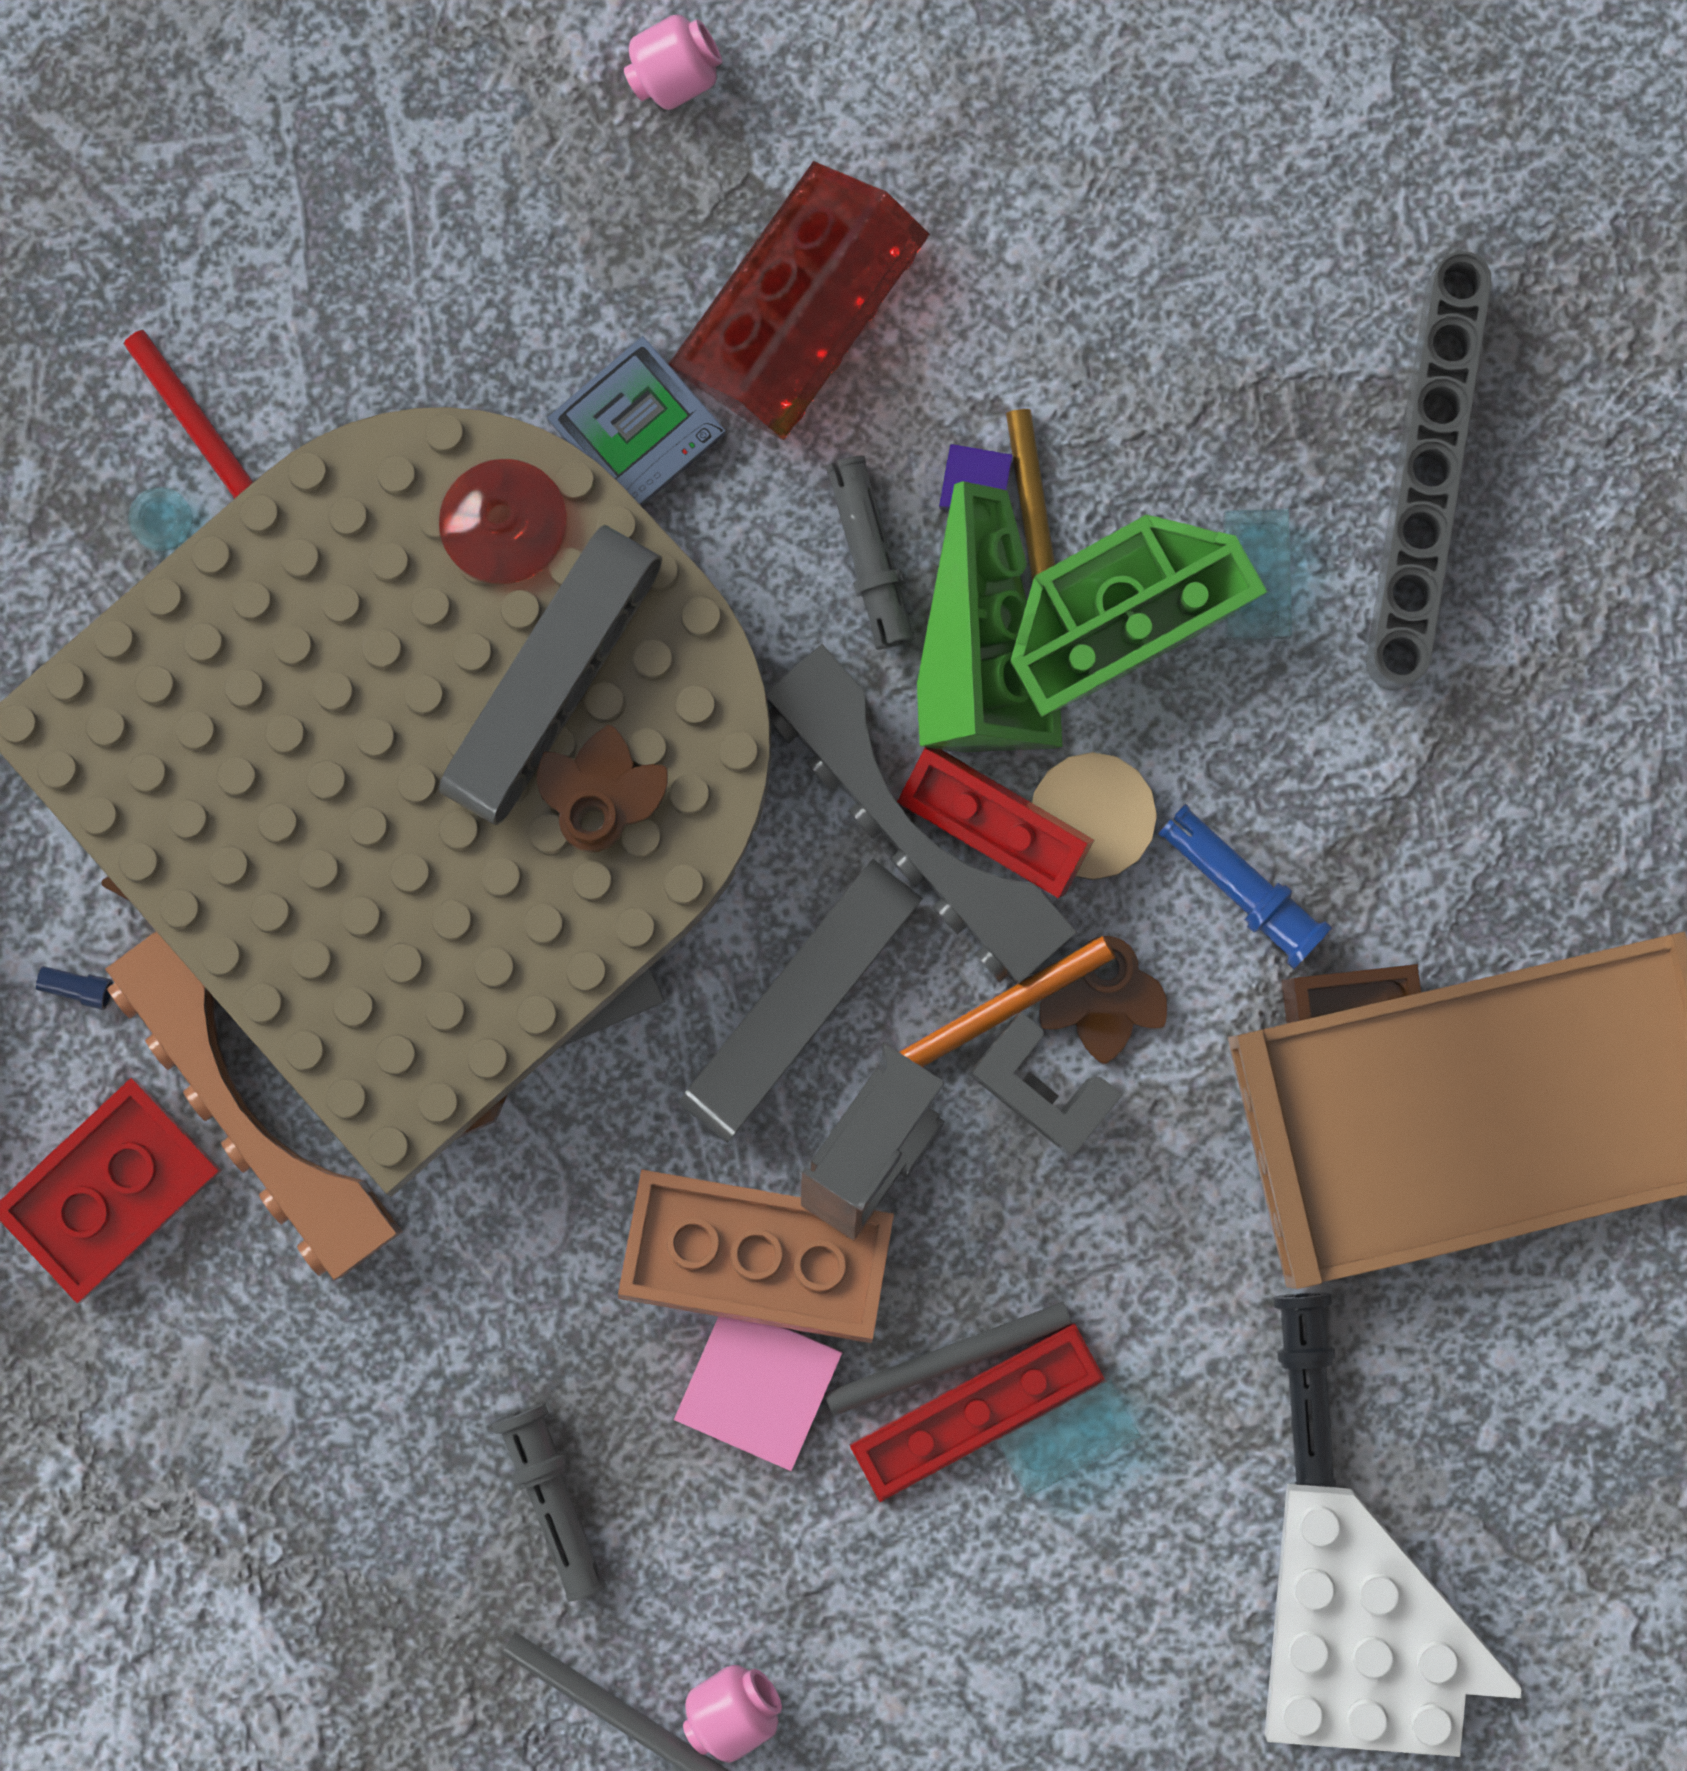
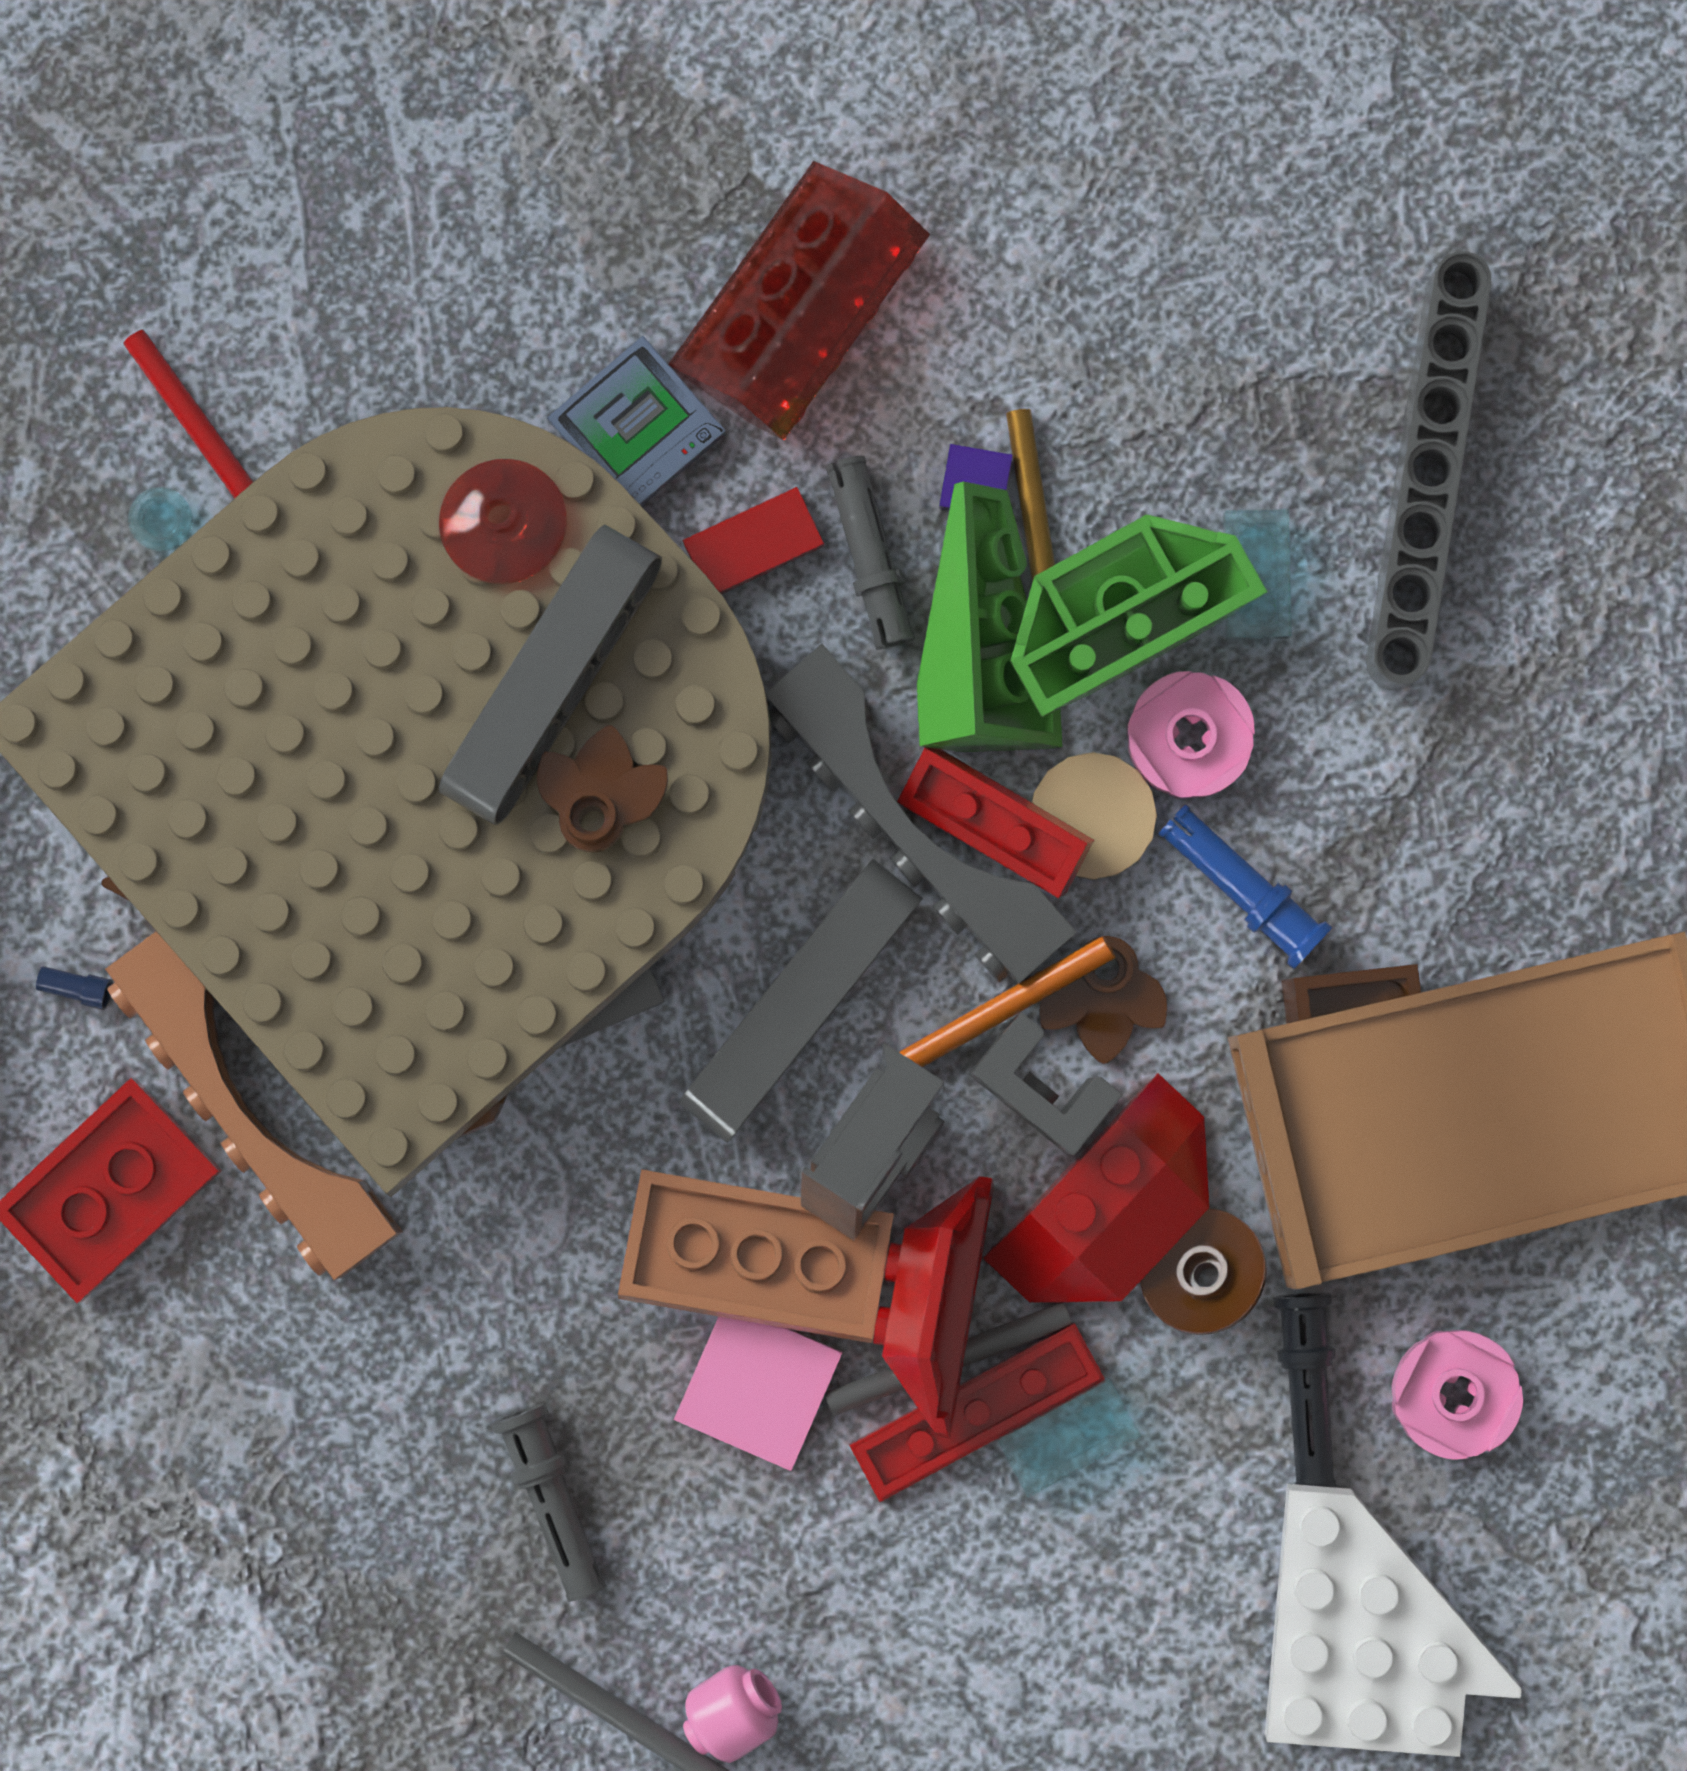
bright pink head [624,14,722,110] -> none
none -> red tile [682,487,824,595]
none -> red wedge [873,1176,994,1439]
none -> red wedge [983,1073,1210,1303]
none -> bright pink plate [1126,671,1255,799]
none -> reddish brown dish [1140,1209,1267,1335]
none -> bright pink plate [1392,1330,1523,1460]

